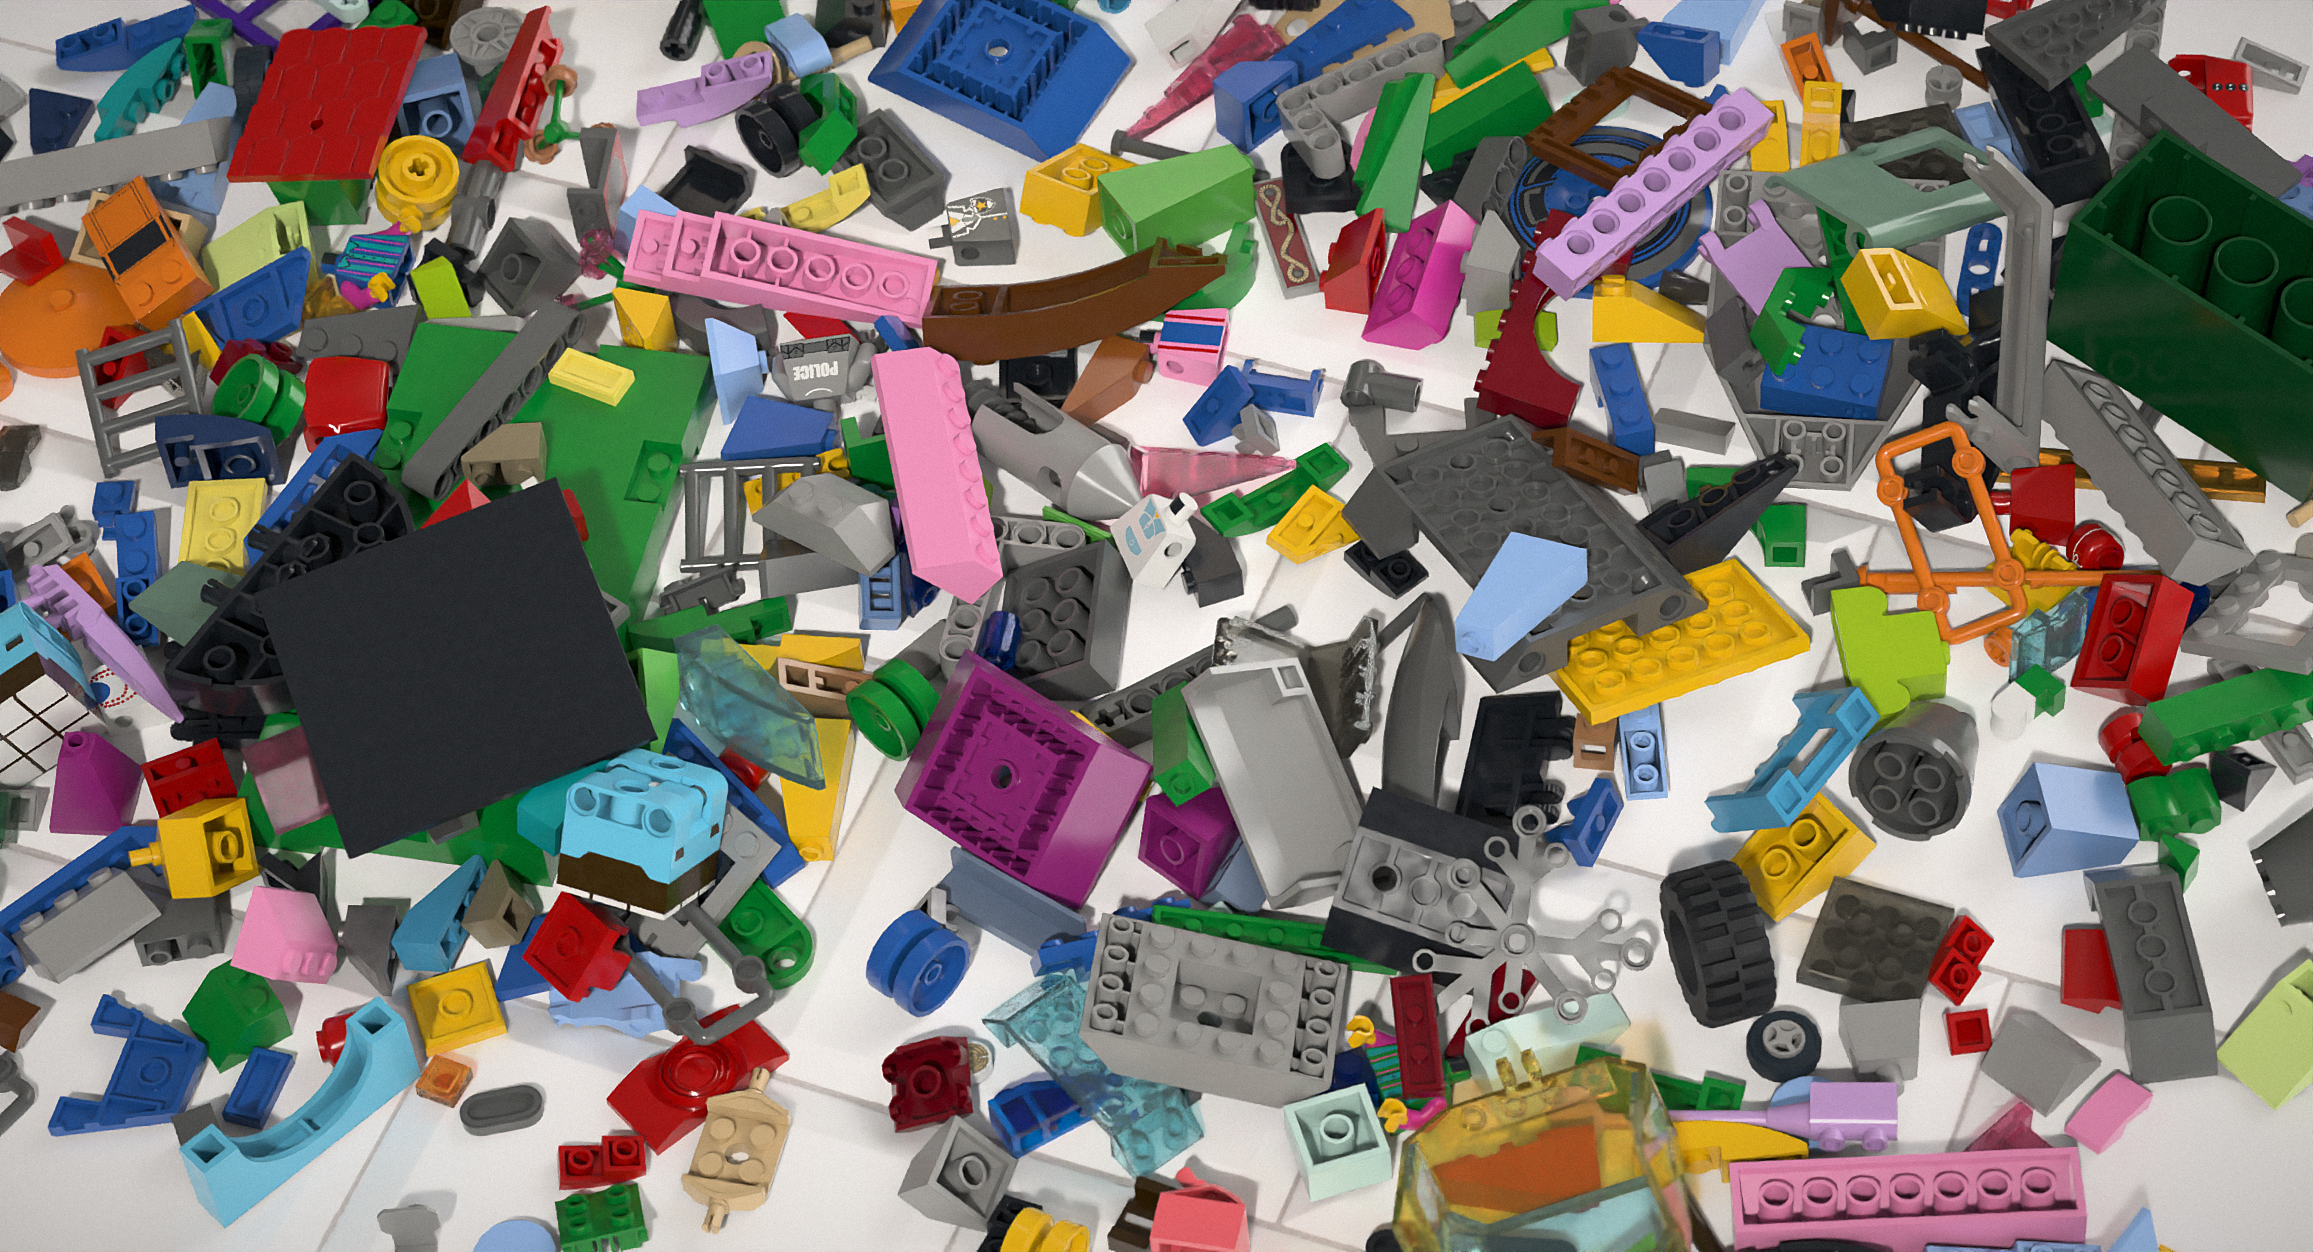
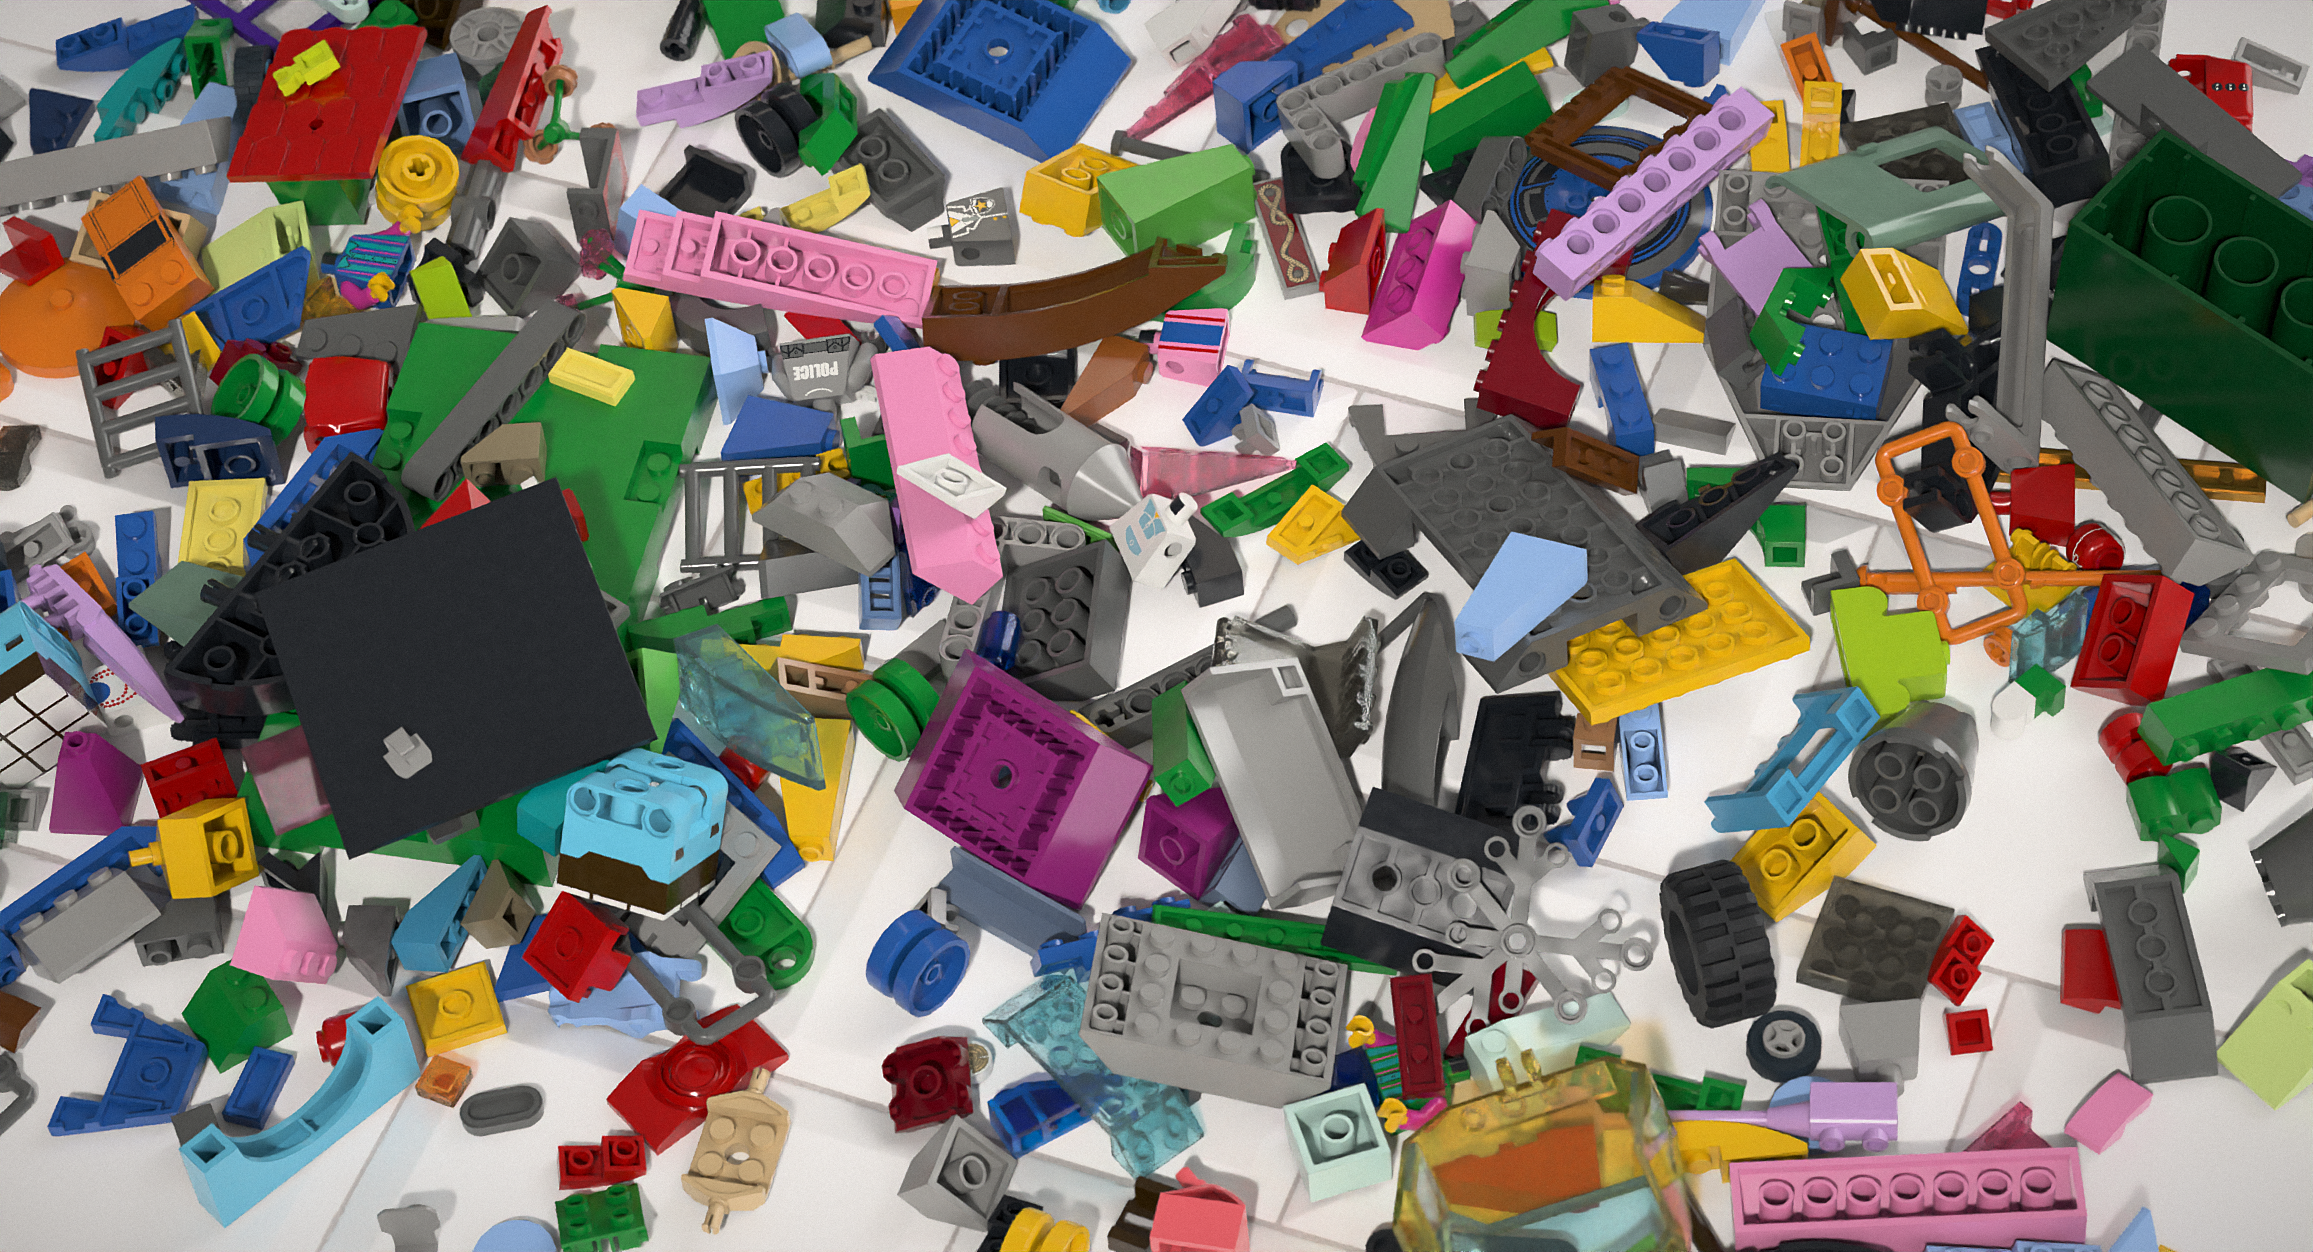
blue plate [92,481,137,541] -> none
dark grey piece [1340,361,1422,413] -> none
light grey slope [1980,1013,2101,1118] -> none
medium blue slope [1997,762,2140,878] -> none
none -> neon yellow plate [273,40,340,96]
none -> light grey piece [383,727,432,779]
none -> white slope [896,453,1007,519]

